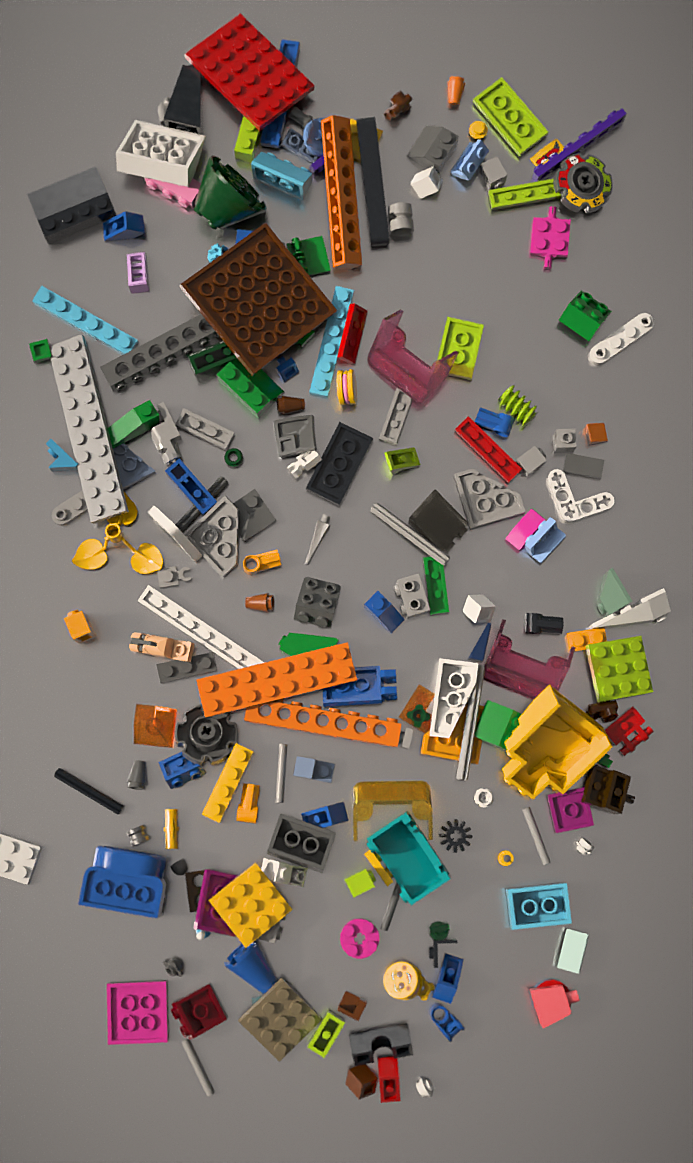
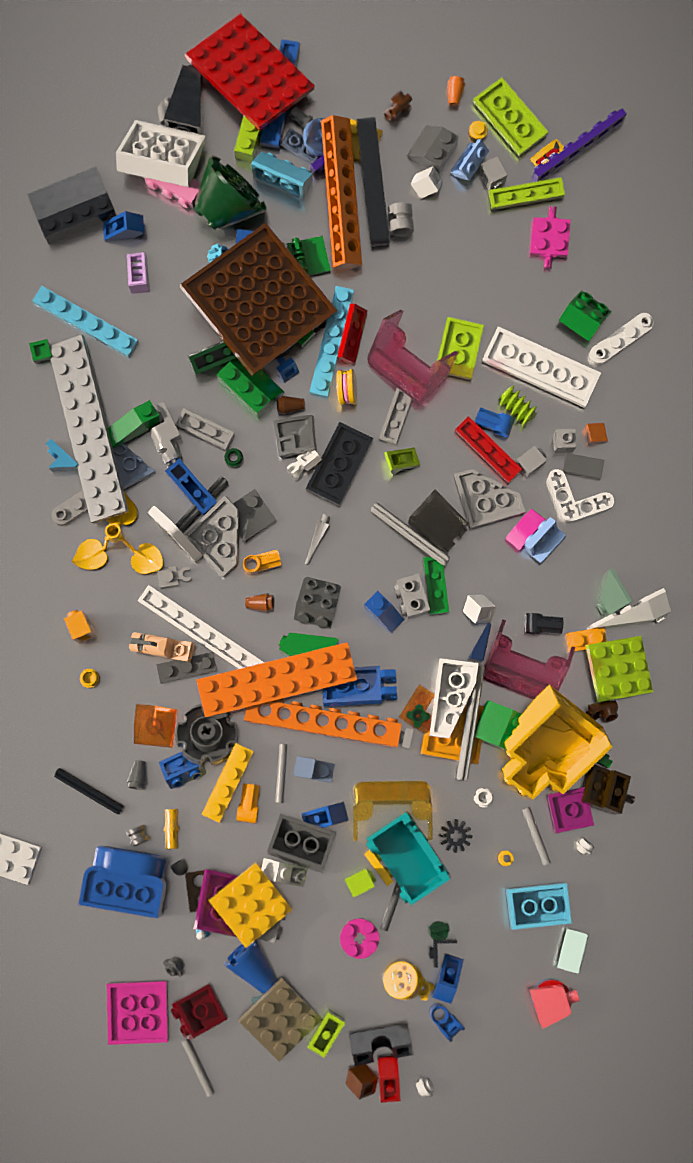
dark grey brick [100,314,220,391] -> none
reddish brown panel [337,991,367,1021] -> none
dark grey piece [553,153,613,213] -> none
red plate [605,706,654,756] -> none
none -> yellow plate [80,669,99,688]
none -> white plate [482,327,601,408]

